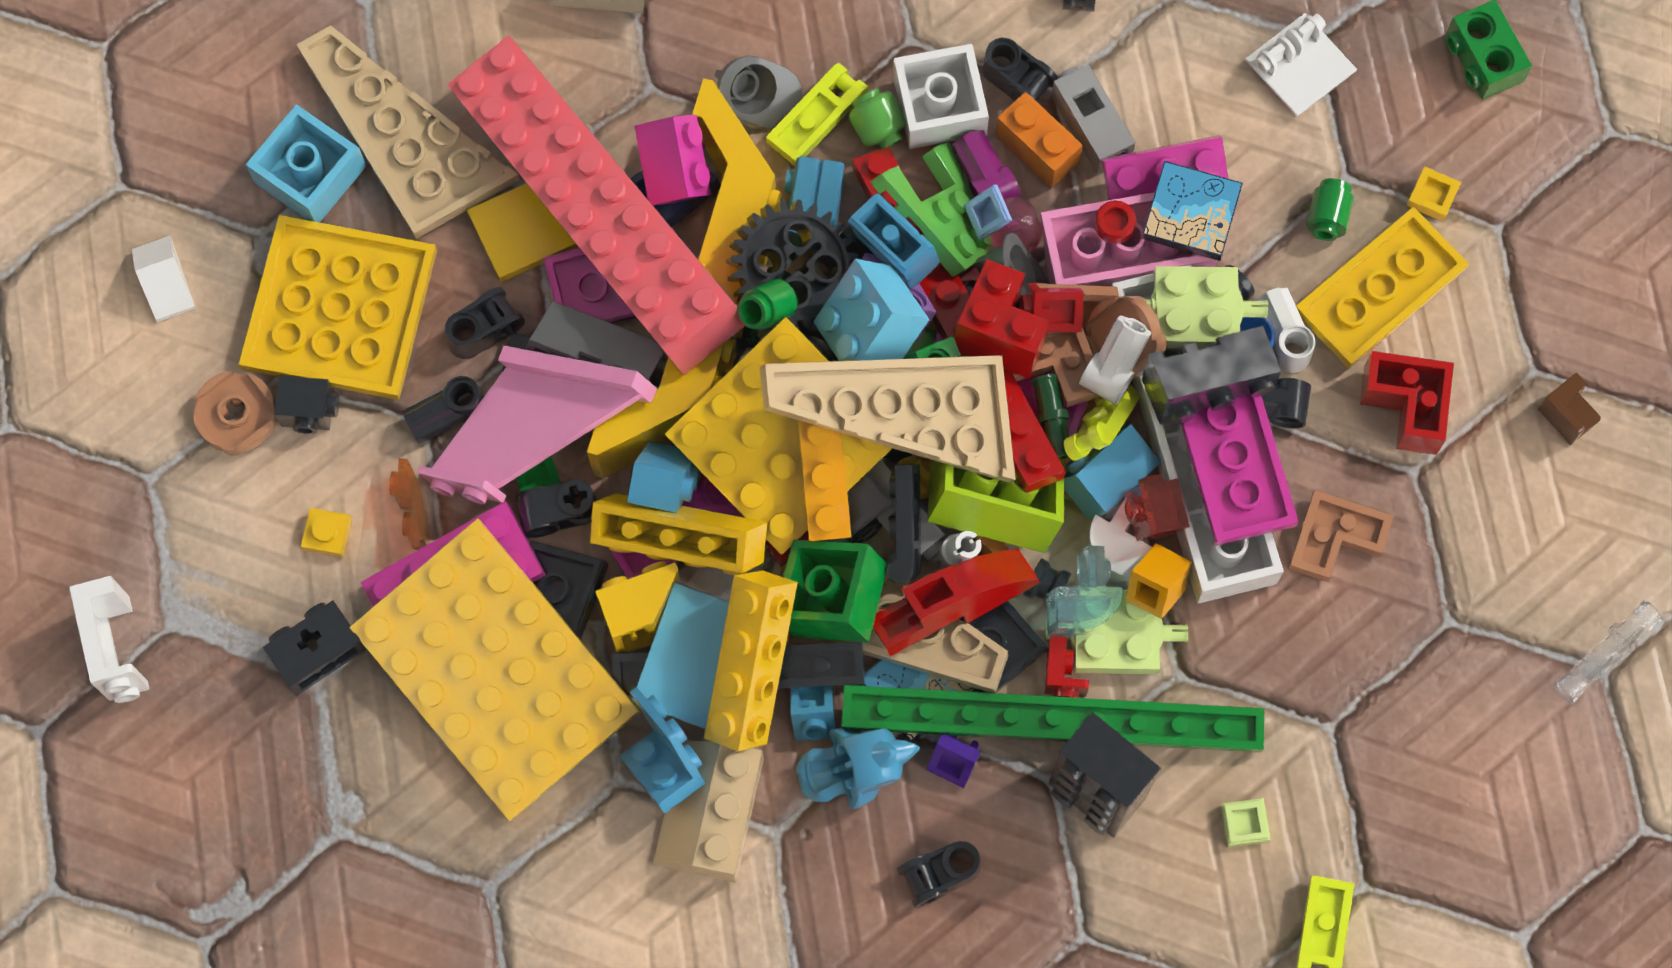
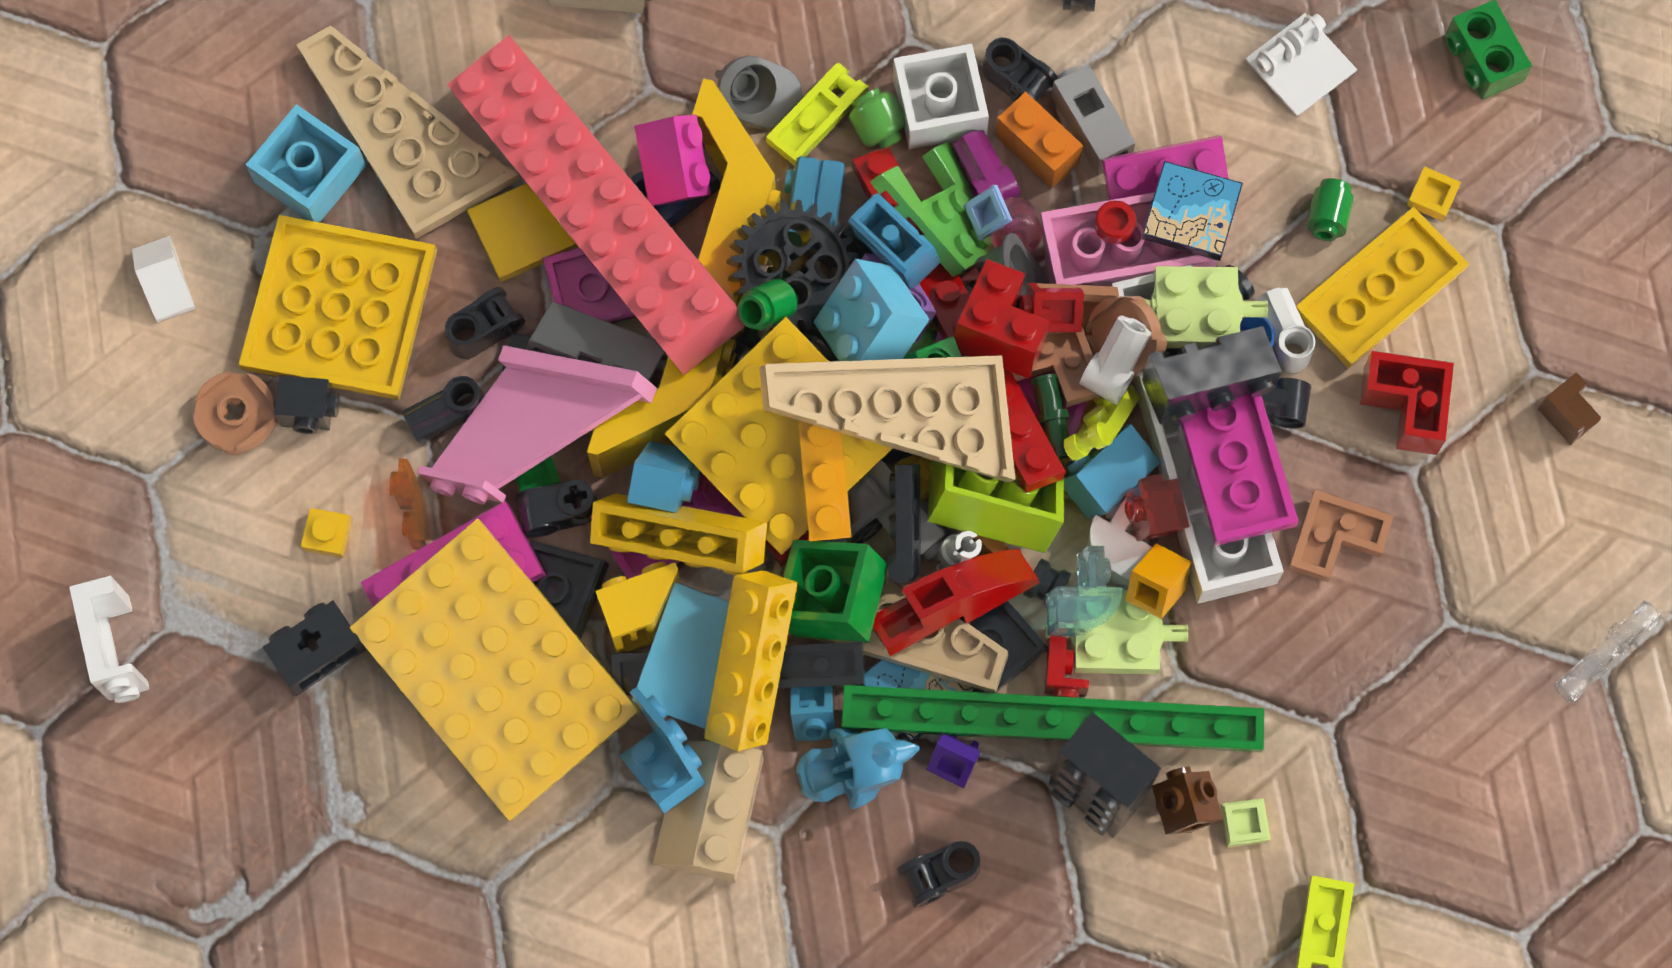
none -> reddish brown brick [1152,766,1224,835]

